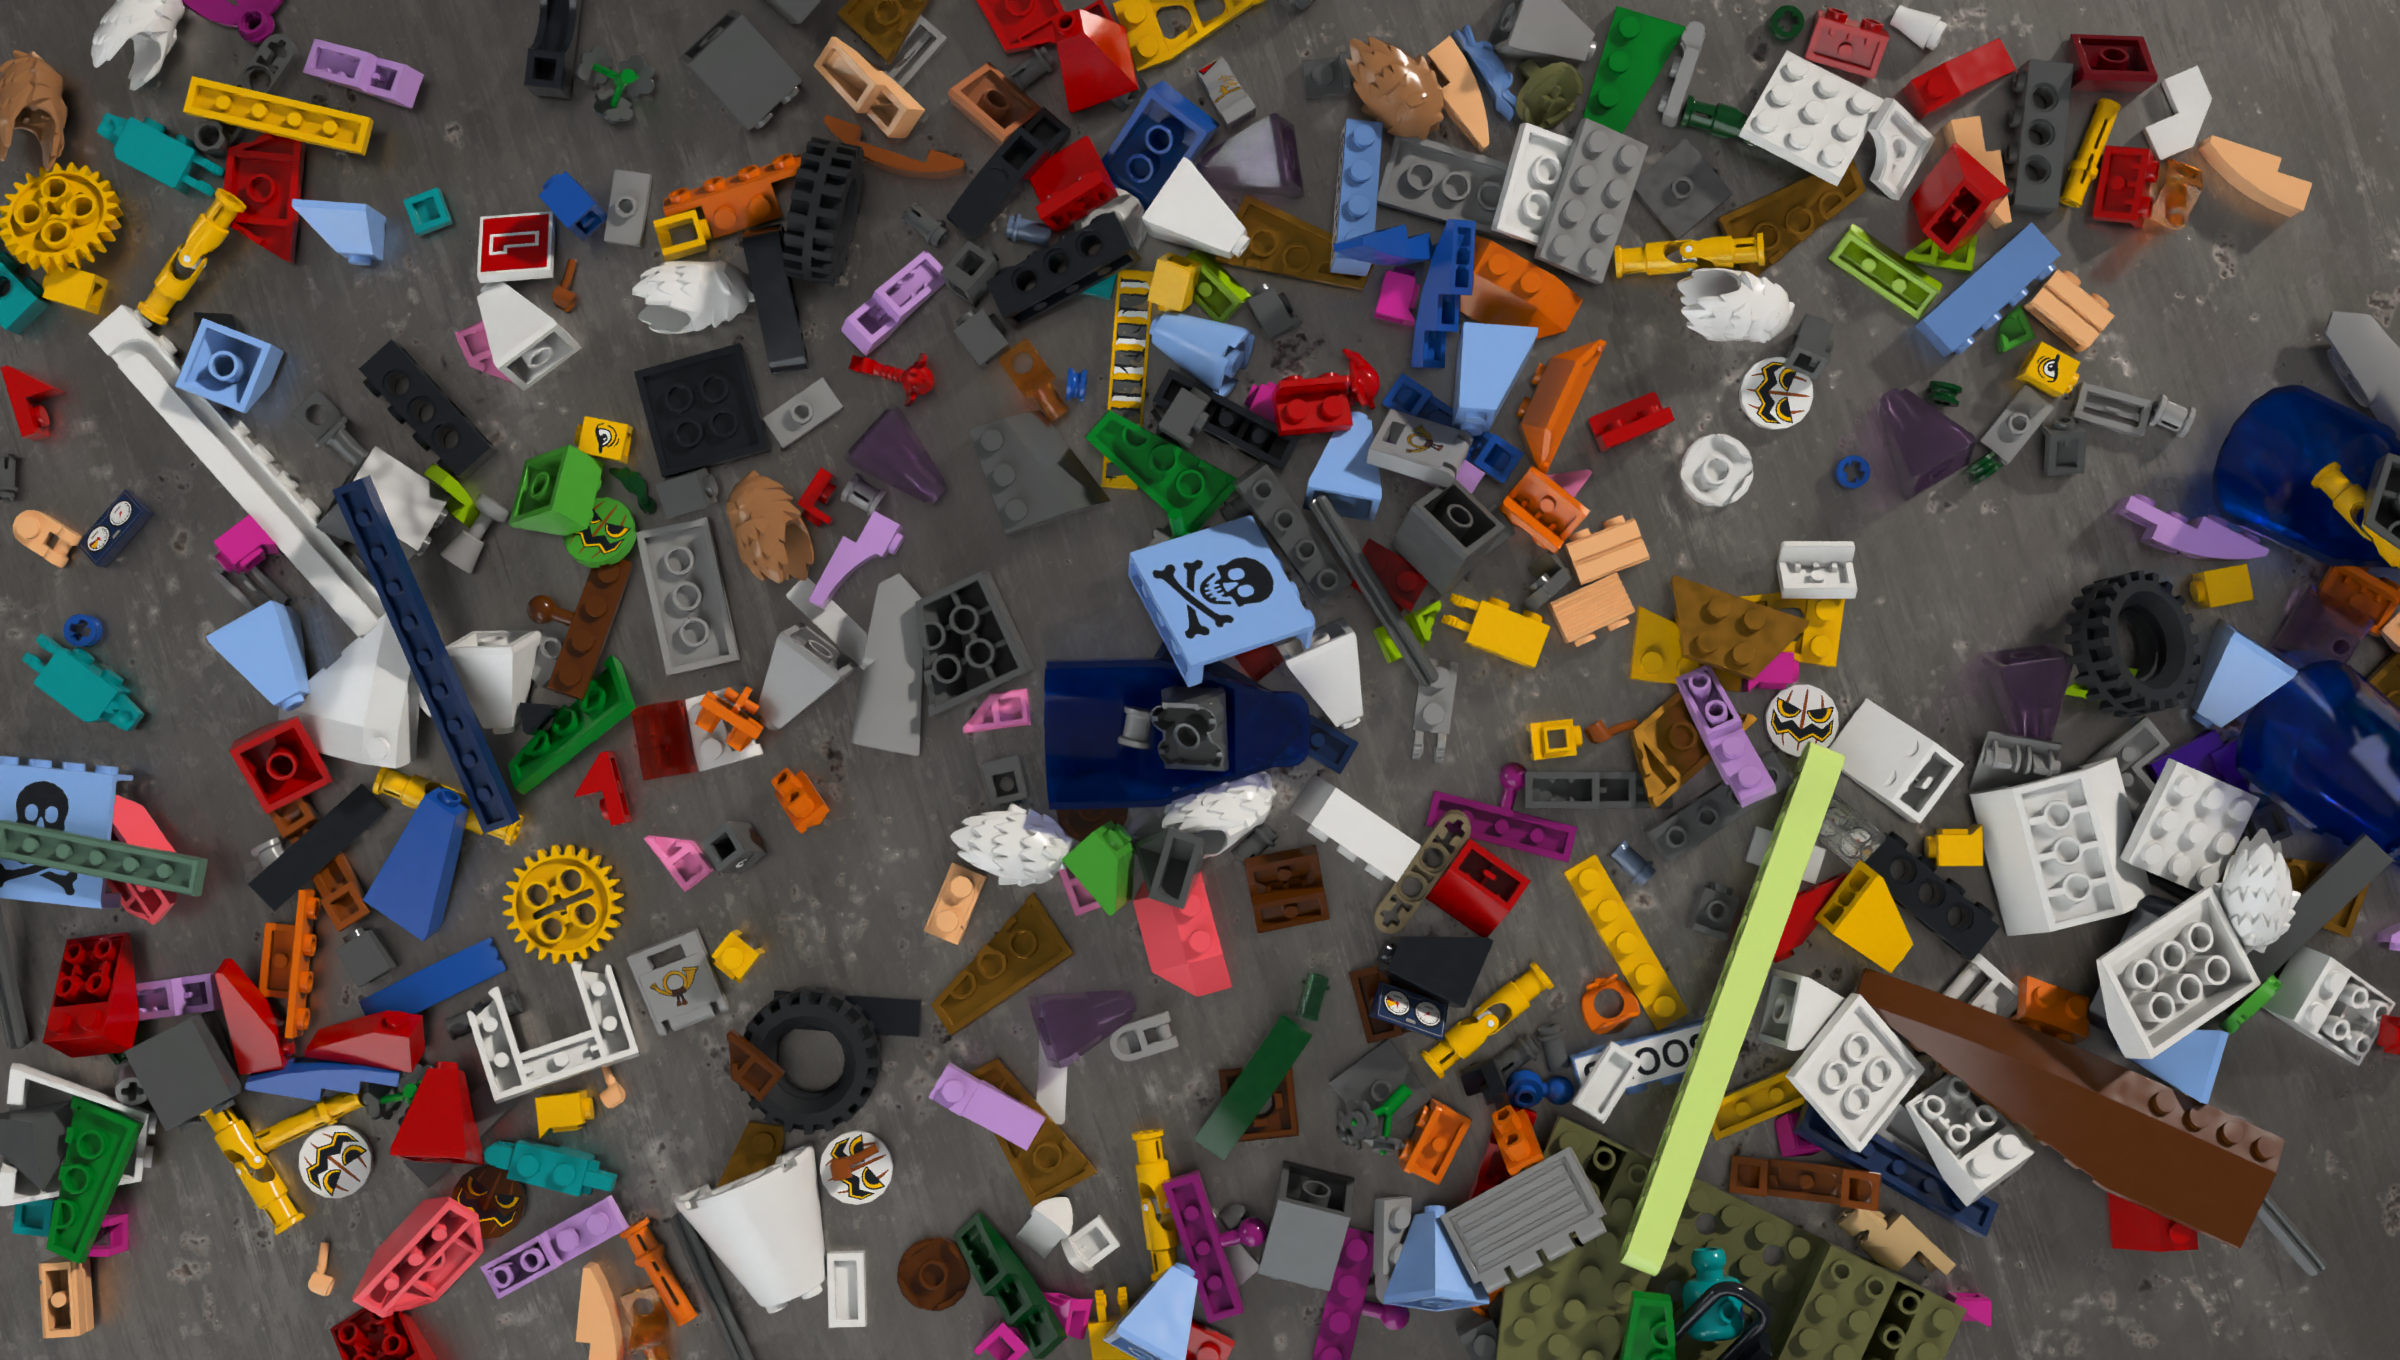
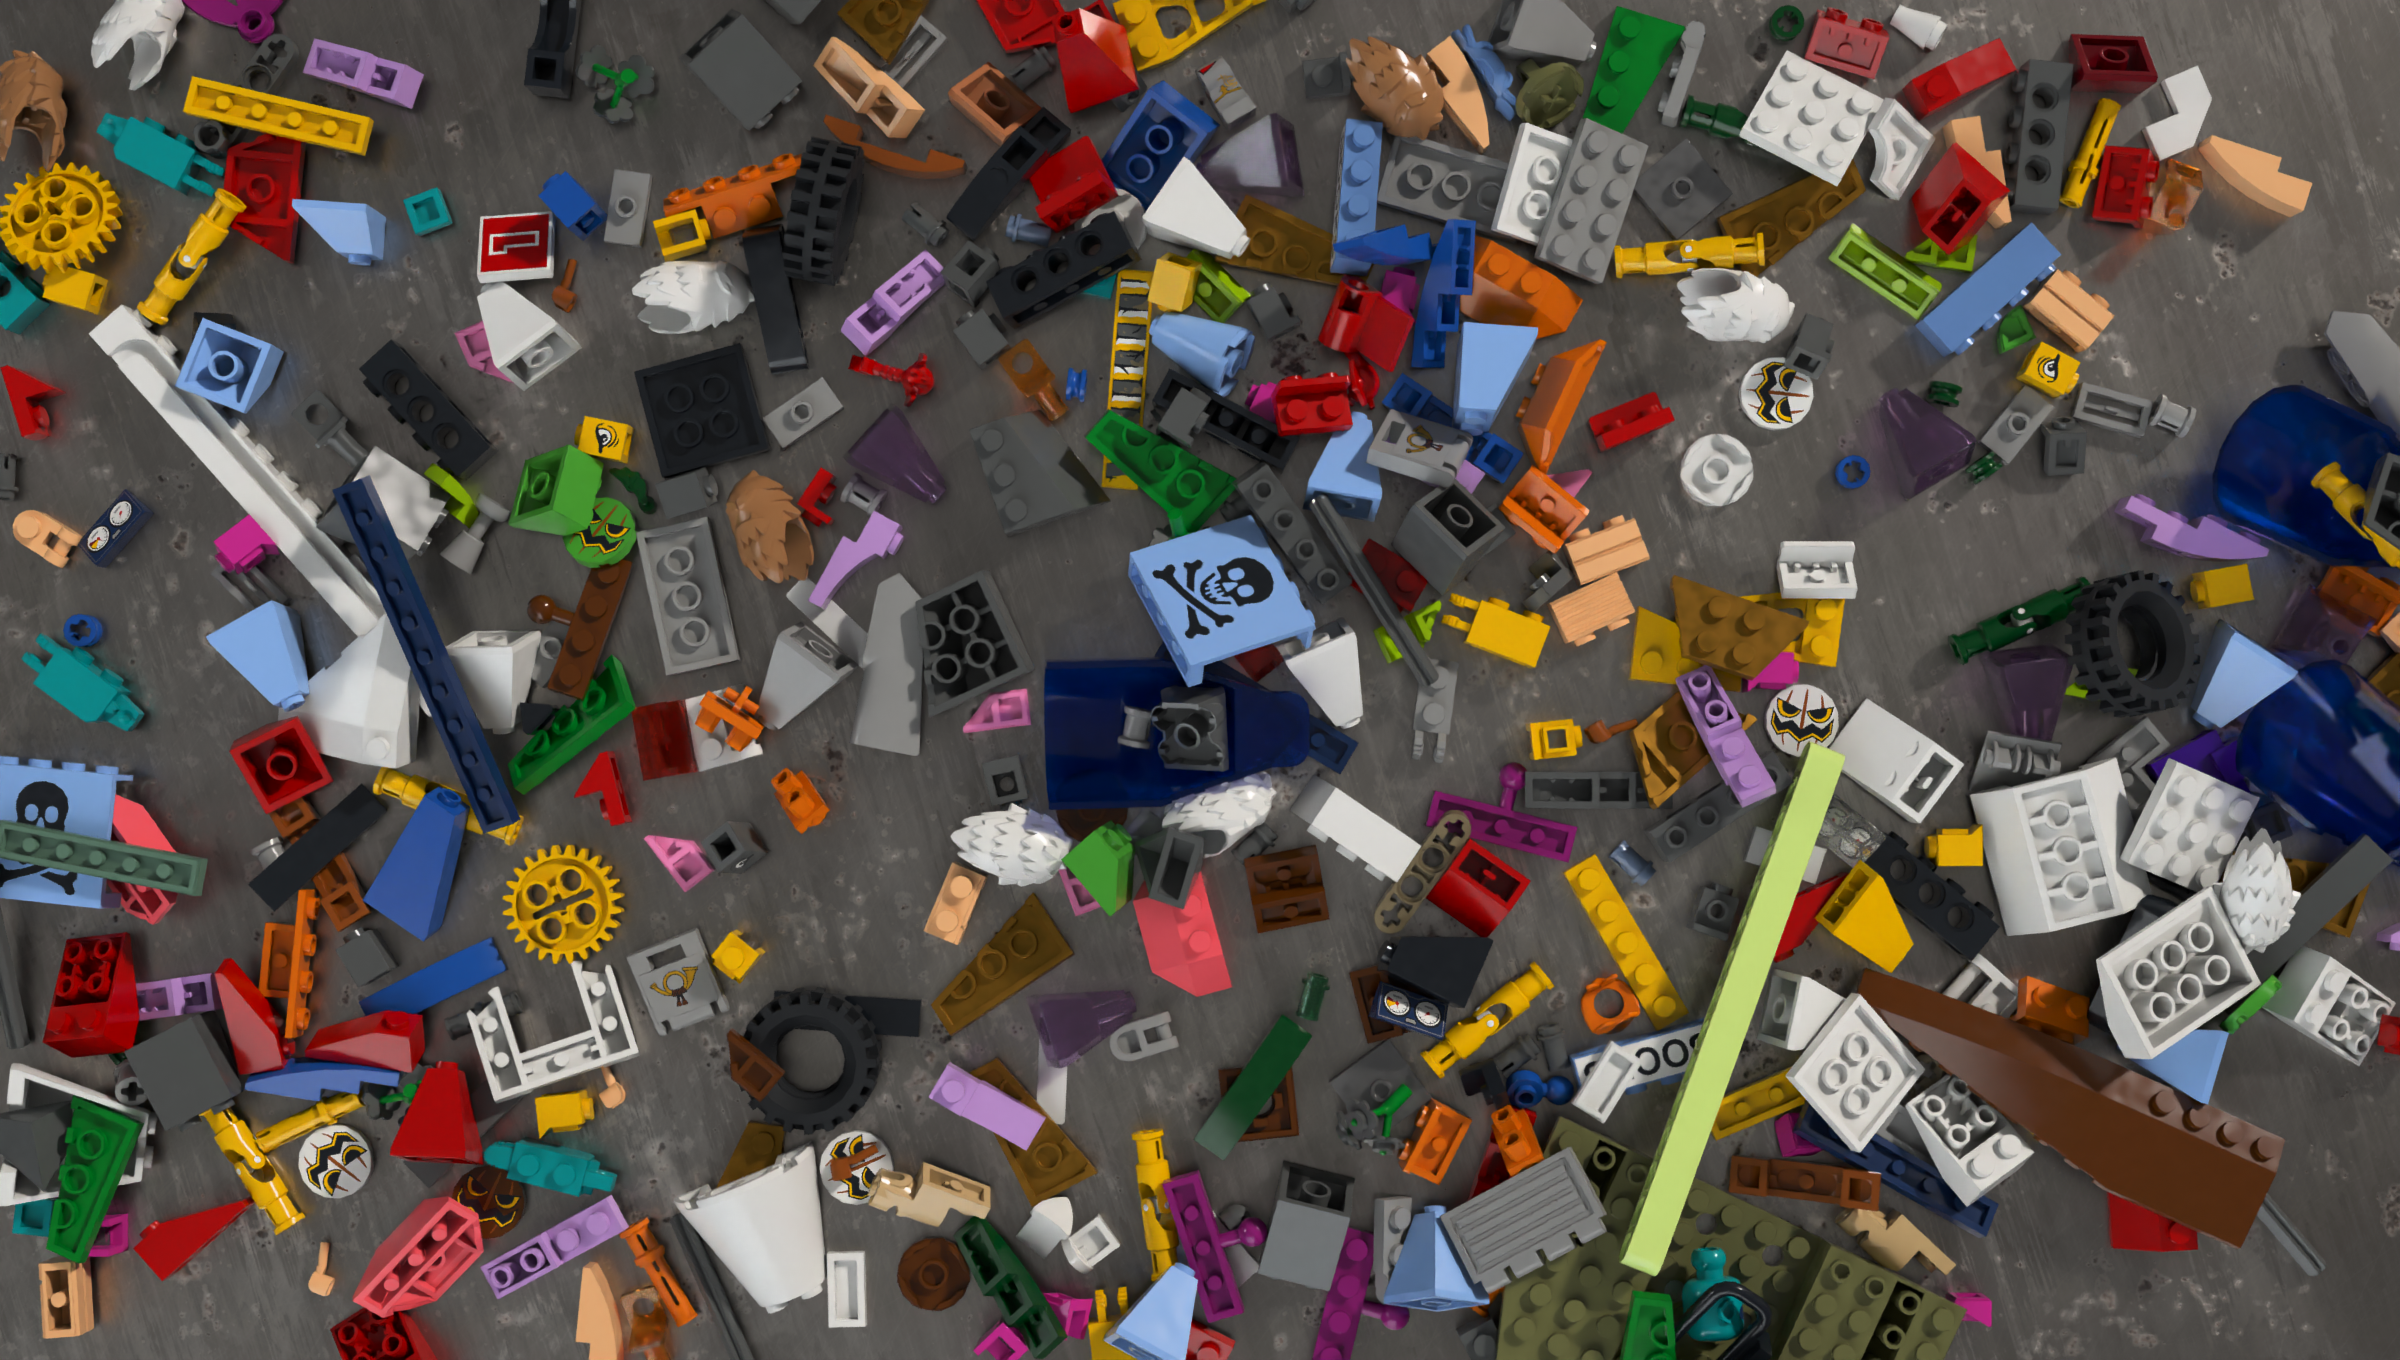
none -> red slope [133,1196,255,1281]
none -> tan plate [868,1162,991,1227]
none -> red piece [1318,275,1414,372]
none -> dark green piece [1948,576,2091,665]

